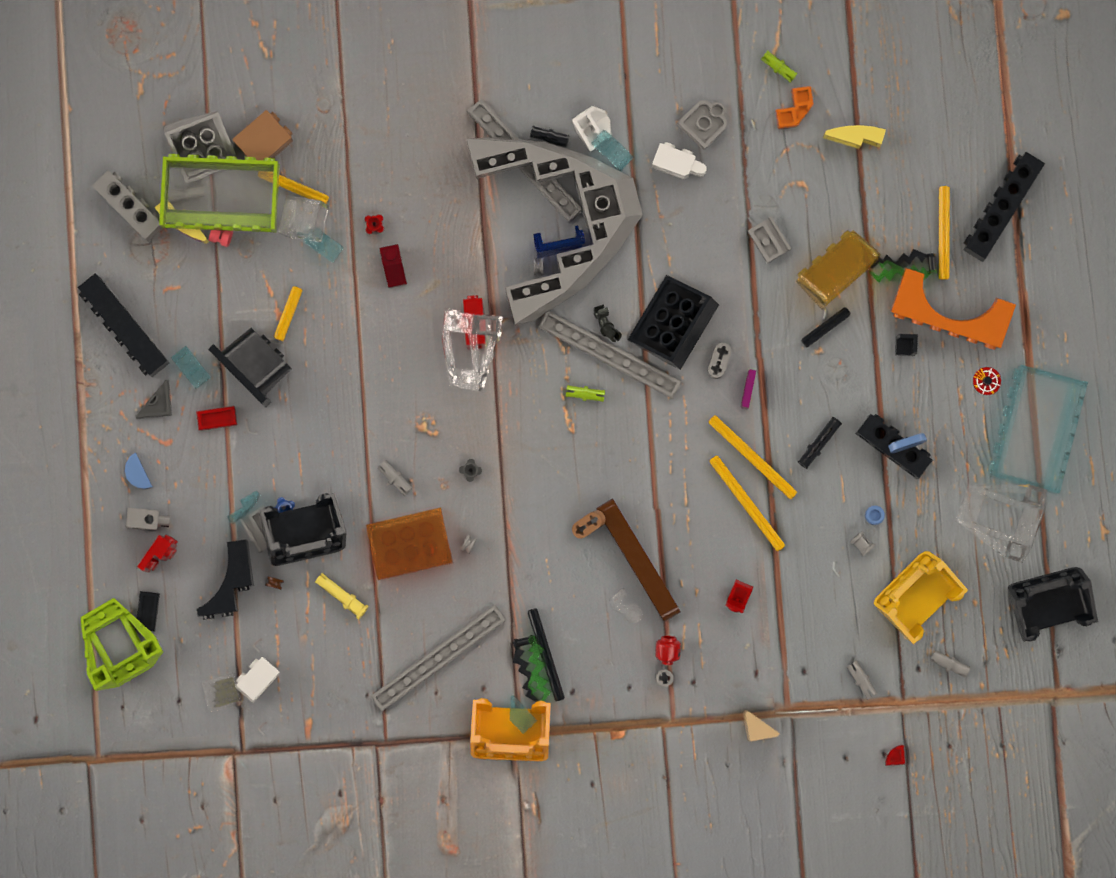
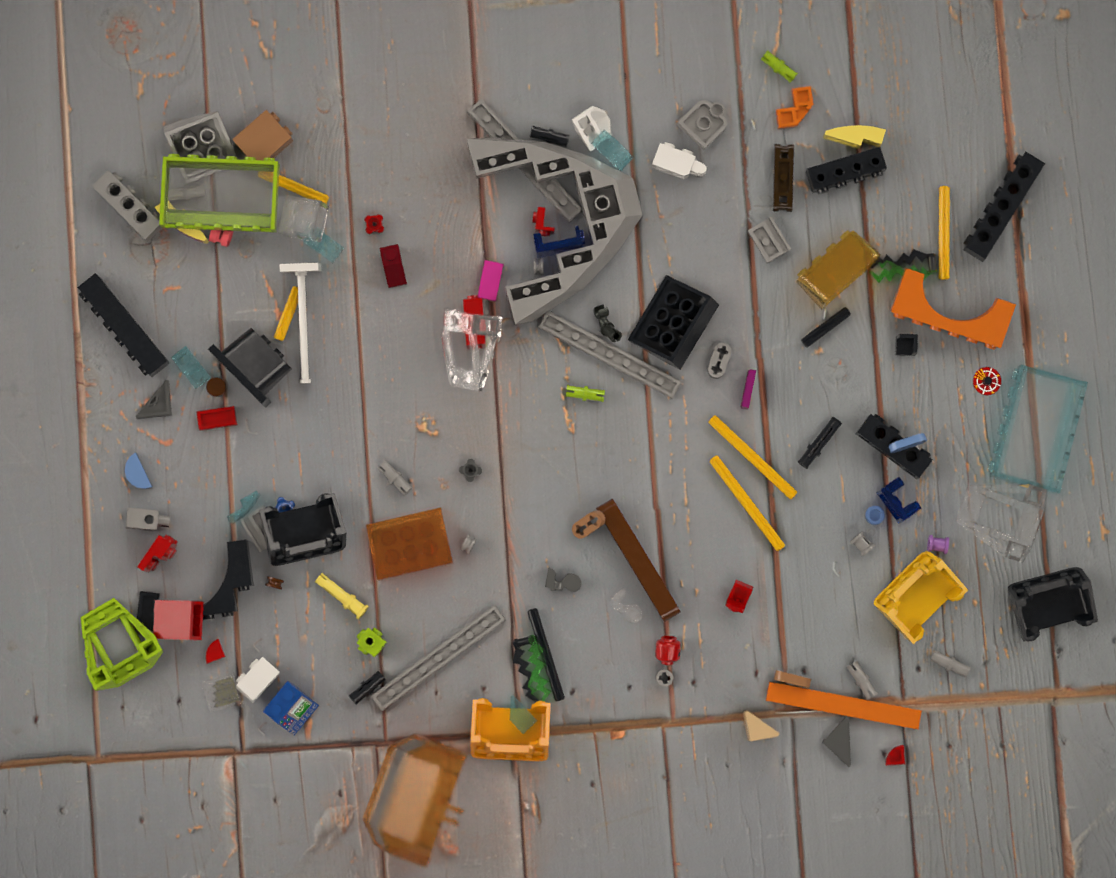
none -> brick [153,600,204,640]
none -> reddish brown tile [206,377,226,397]
none -> red tile [206,639,226,664]
none -> blue slope [263,681,319,735]
none -> white tile [280,263,322,383]
none -> black pin [348,671,386,705]
none -> lime brick [356,627,387,657]
none -> clear orange windscreen [362,733,470,868]
none -> dark pink tile [478,260,504,302]
none -> red bracket [532,207,555,237]
none -> dark grey leg [545,568,581,592]
none -> orange tile [766,682,922,729]
none -> dark brown plate [773,144,794,212]
none -> medium nougat beam [774,670,811,688]
none -> black brick [806,147,887,194]
none -> dark grey tile [822,716,851,767]
none -> clear blue panel [876,477,922,524]
none -> medium lavender bush [927,535,949,554]

